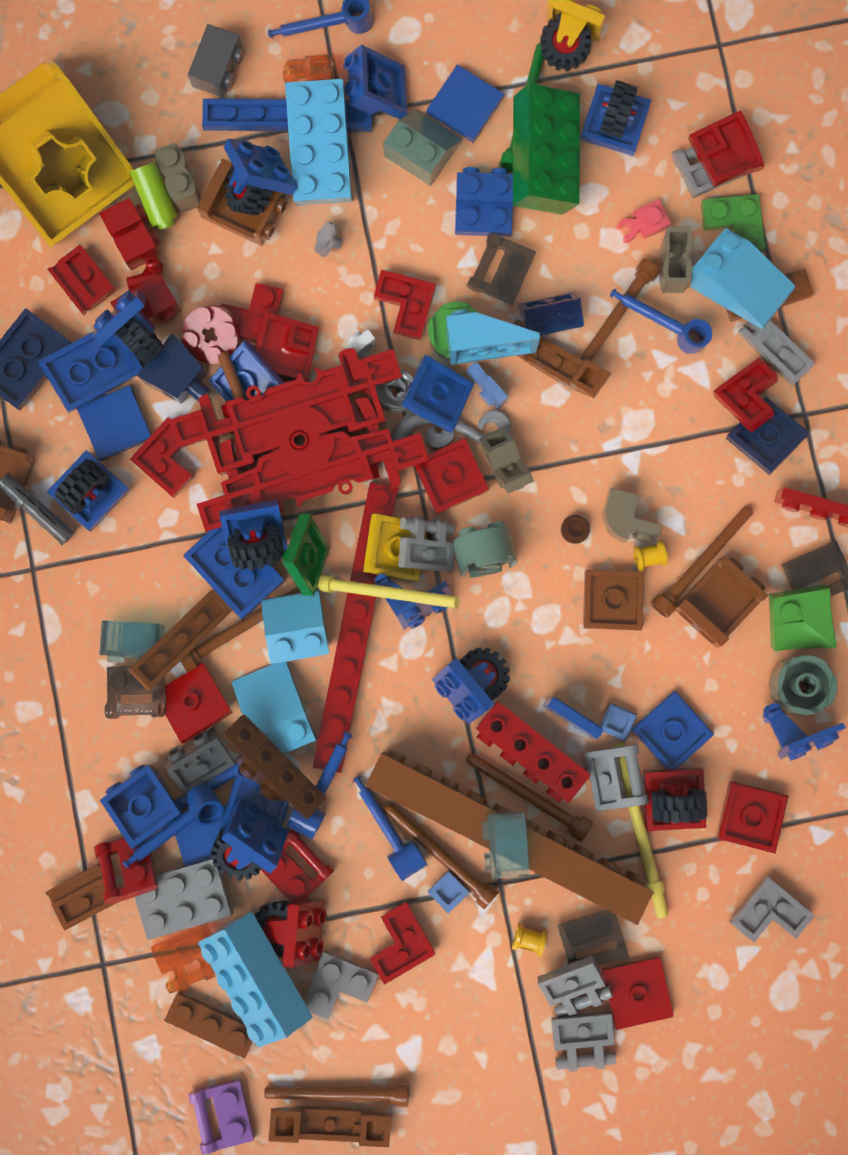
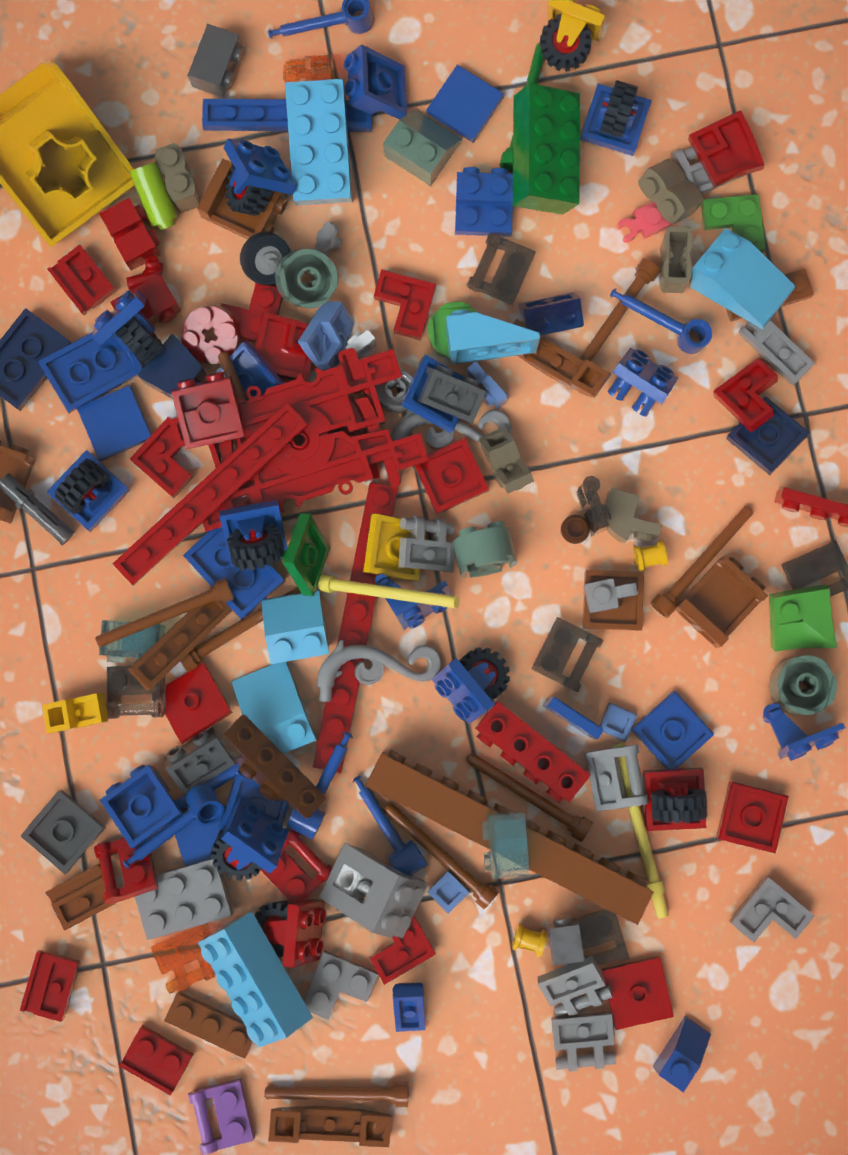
none -> dark grey plate [20,790,106,874]
none -> red plate [20,950,81,1022]
none -> yellow brick [42,692,109,734]
none -> dark orange piece [95,578,234,647]
none -> red plate [112,402,308,586]
none -> red plate [119,1025,194,1096]
none -> red plate [171,372,245,450]
none -> black wheel [240,232,291,285]
none -> sand green brick [275,249,338,308]
none -> medium blue slope [298,301,353,371]
none -> light grey plant [317,640,441,702]
none -> light grey brick [319,843,428,938]
none -> blue slope [392,983,425,1032]
none -> dark grey bracket [418,365,486,424]
none -> clear smoke plate [531,617,603,693]
none -> flat silver brick [547,917,584,966]
none -> clear smoke plate [576,476,611,536]
none -> light grey plate [583,579,638,614]
none -> blue plate [608,347,678,416]
none -> dark tan brick [638,159,704,224]
none -> blue slope [653,1016,711,1093]

